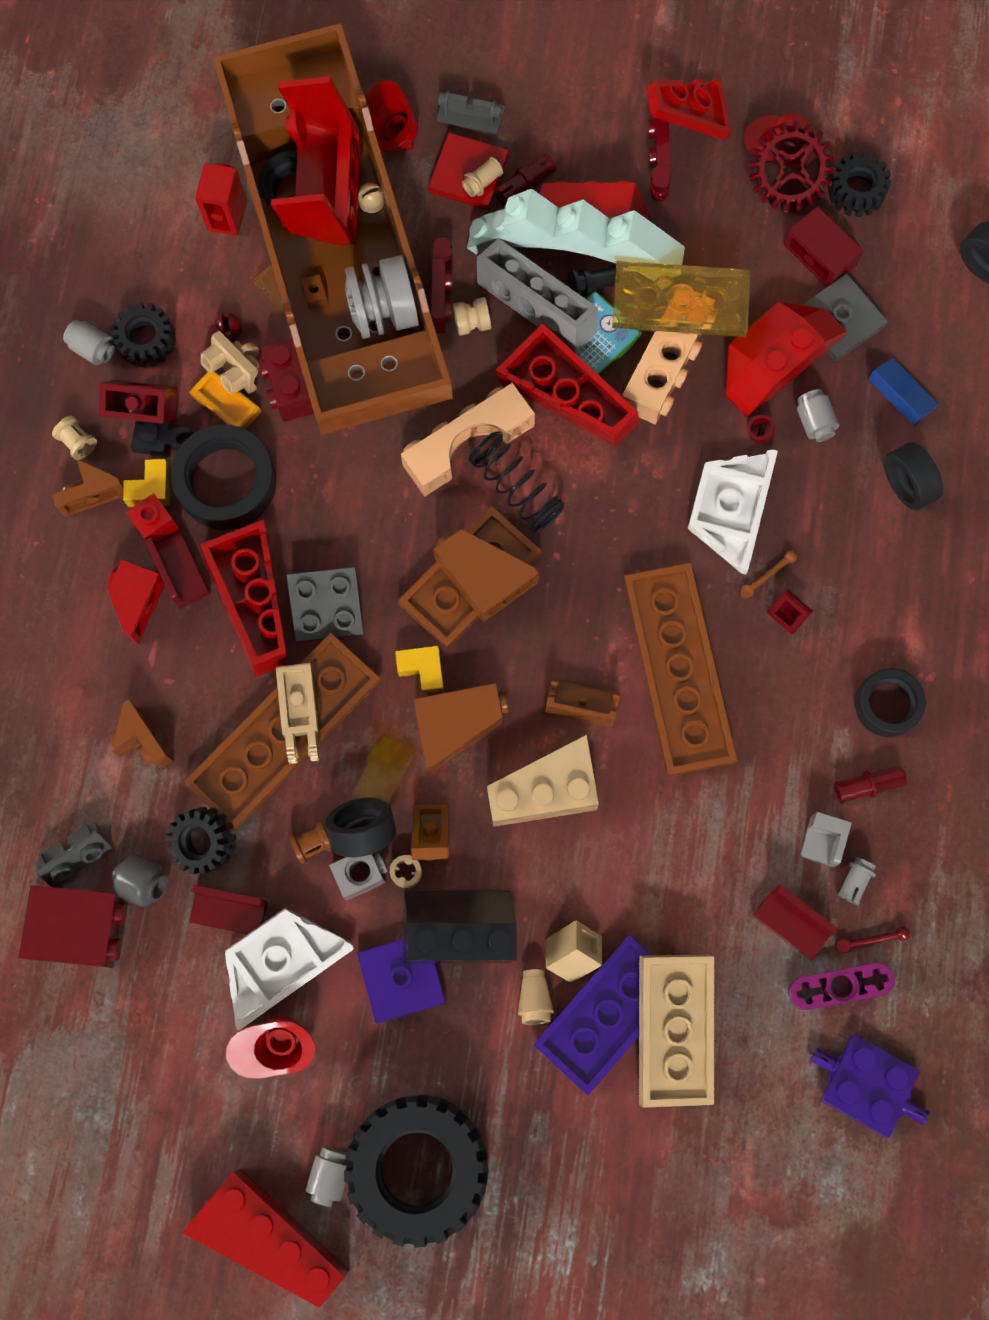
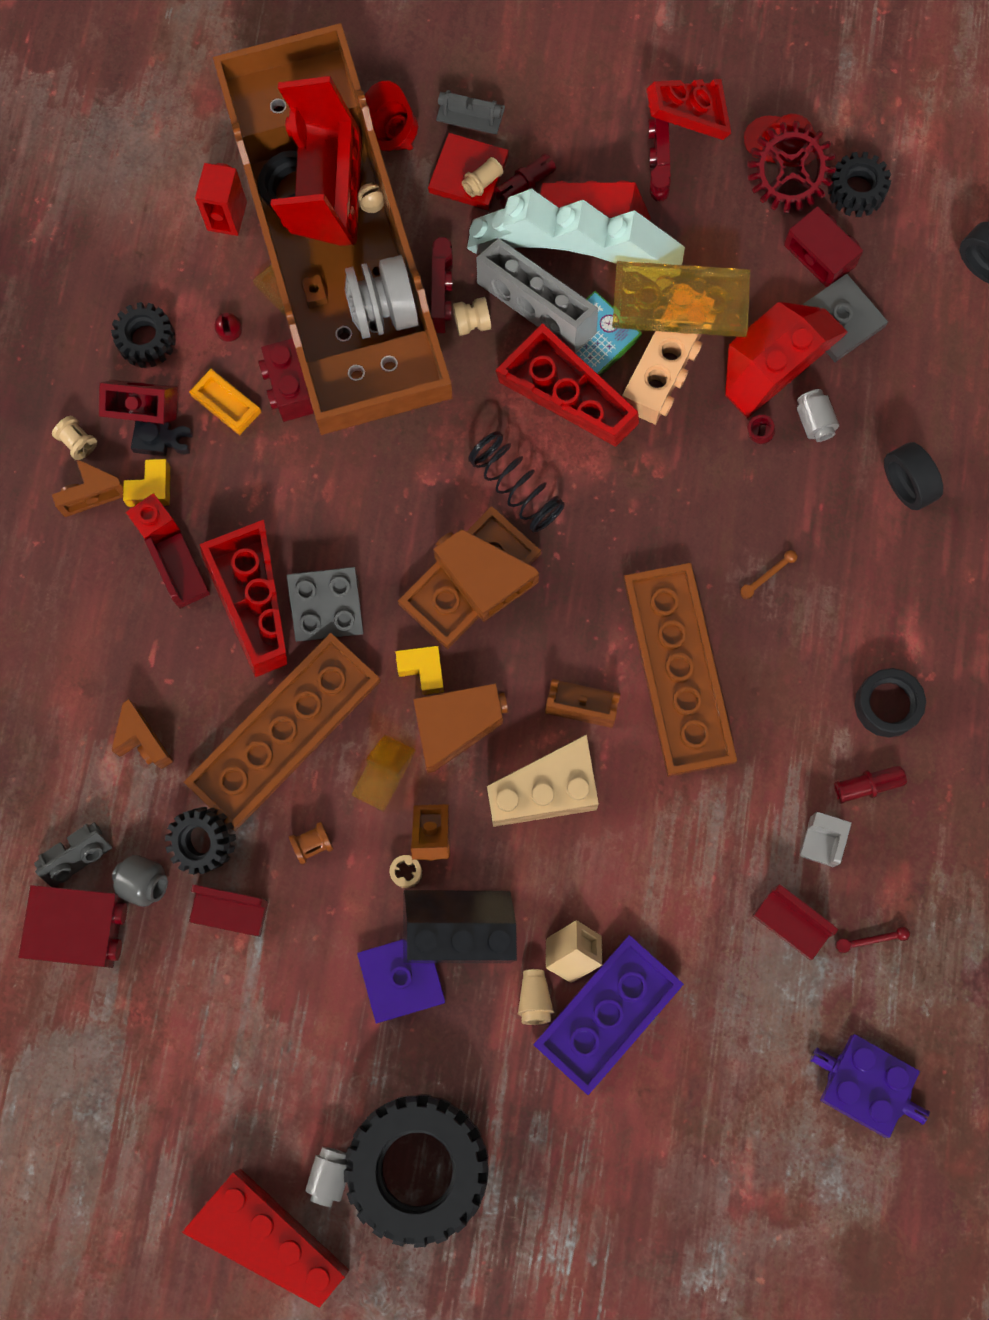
light grey brick [63,320,115,365] -> none
red slope [107,560,165,644] -> none
black tyre [171,425,276,530] -> none
tan hips [201,331,259,395] -> none
white wing [225,908,354,1031] -> none
red piece [226,1016,315,1079] -> none
tan hinge [276,663,320,764] -> none
black tyre [325,798,396,857] -> none
light grey brick [329,853,388,901] -> none
light nougat arch [401,383,535,496] -> none
black pin [567,265,619,296] -> none
tan plate [639,954,714,1108] -> none
white wing [688,450,778,574] -> none
dark red slope [767,589,813,635] -> none
magenta beam [788,963,895,1010] -> none
light grey pin [837,857,876,906] -> none
blue slope [868,358,939,426] -> none

